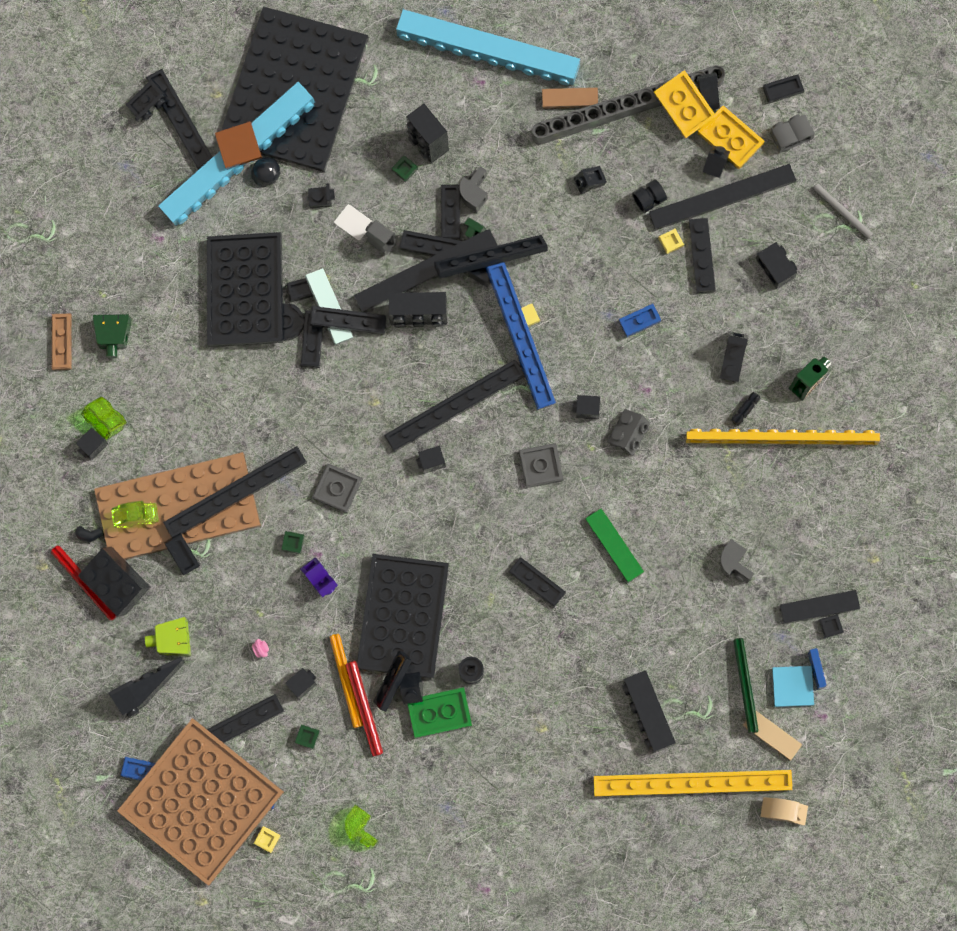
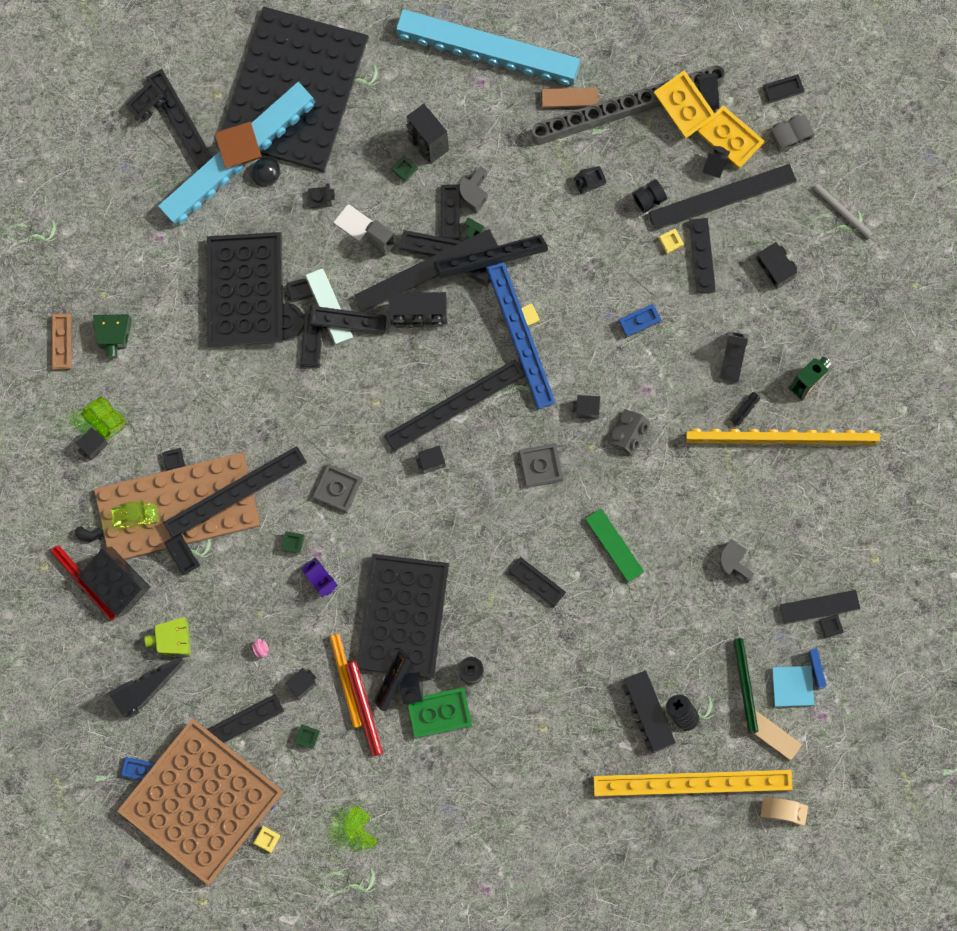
none -> black tile [162,448,185,471]
none -> black piece [666,695,699,731]

